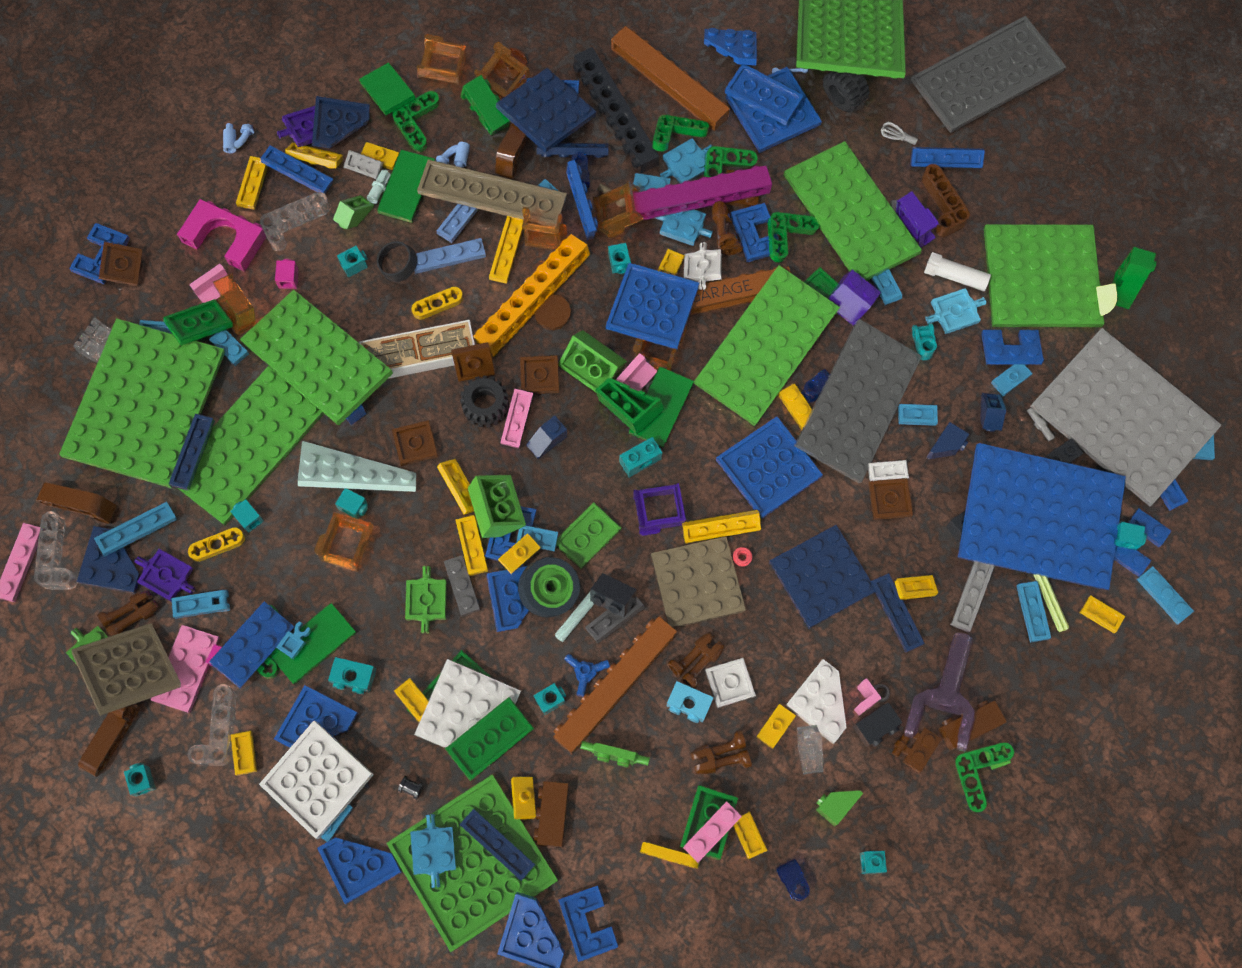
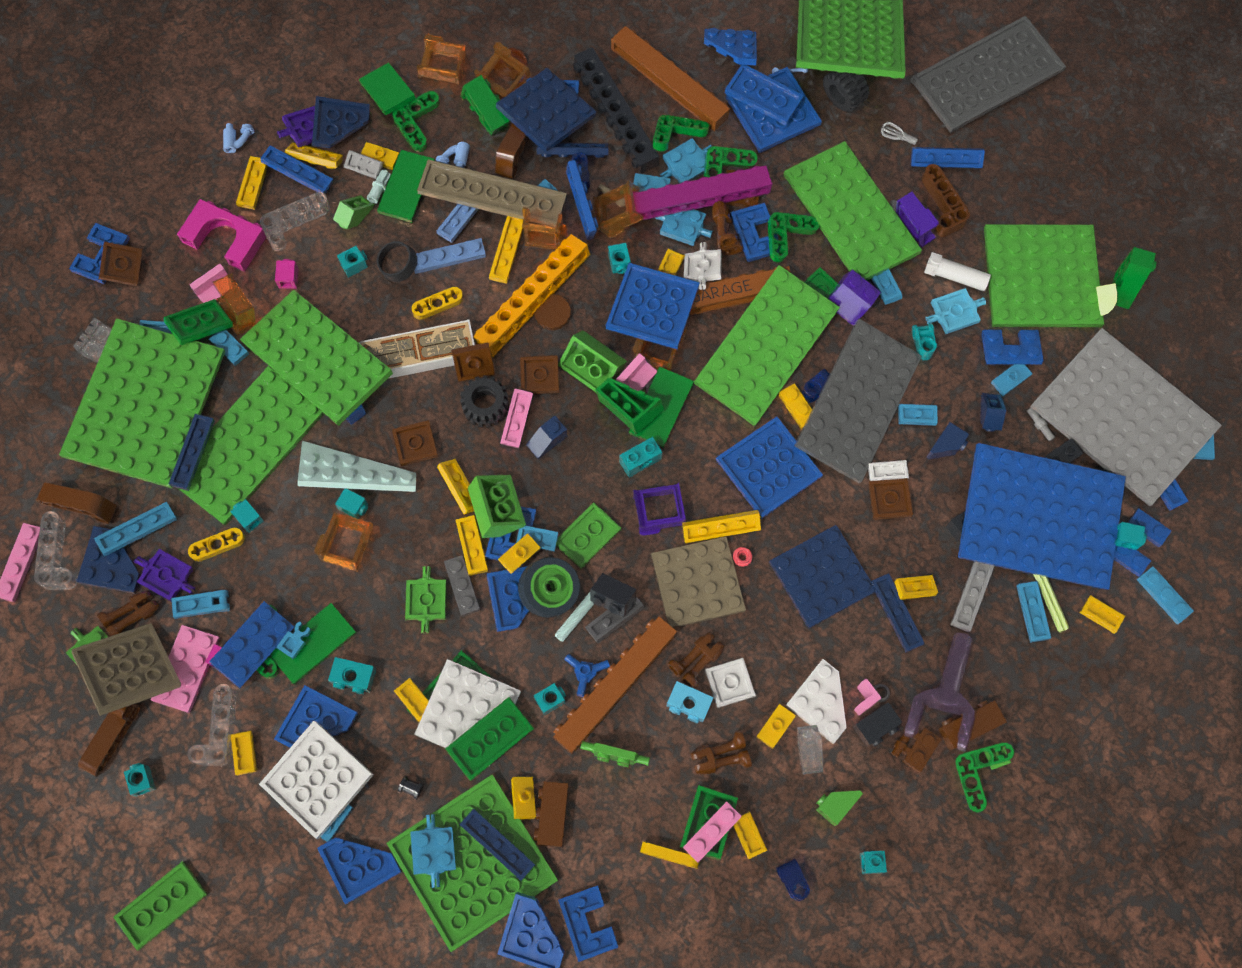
none -> bright green tile [113,861,208,951]

